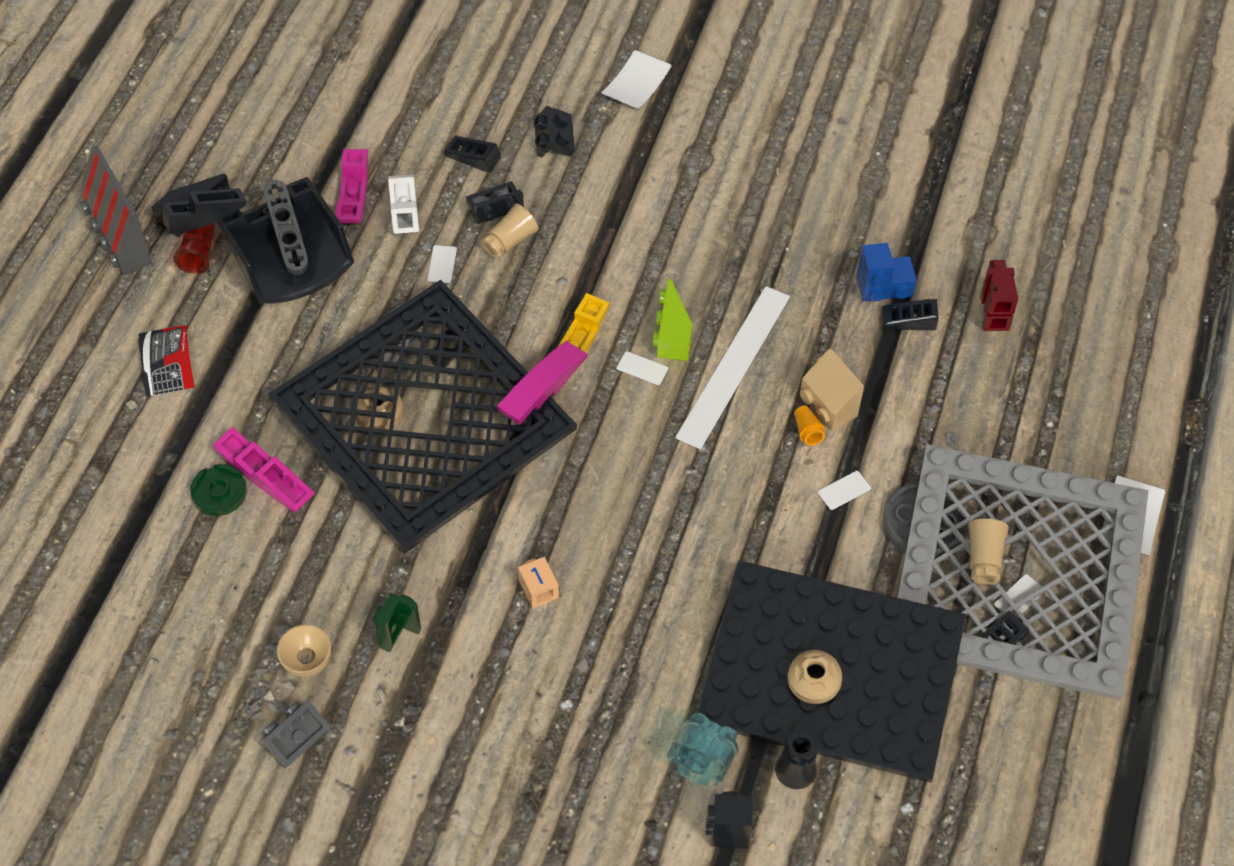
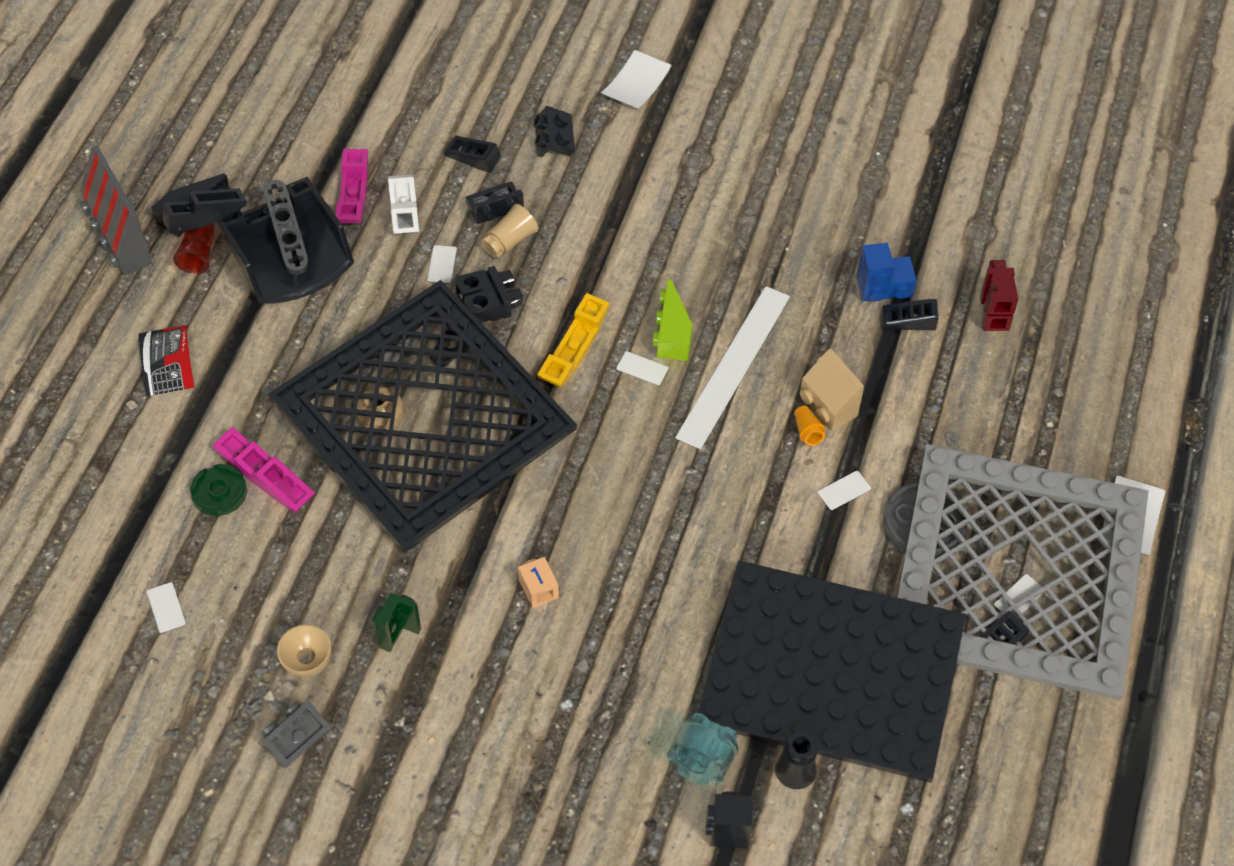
dark pink slope [497,340,588,425] -> none
tan piece [788,650,842,704] -> none
tan plant [968,519,1009,585] -> none
none -> white sticker [147,582,186,633]
none -> black hips [455,266,523,323]

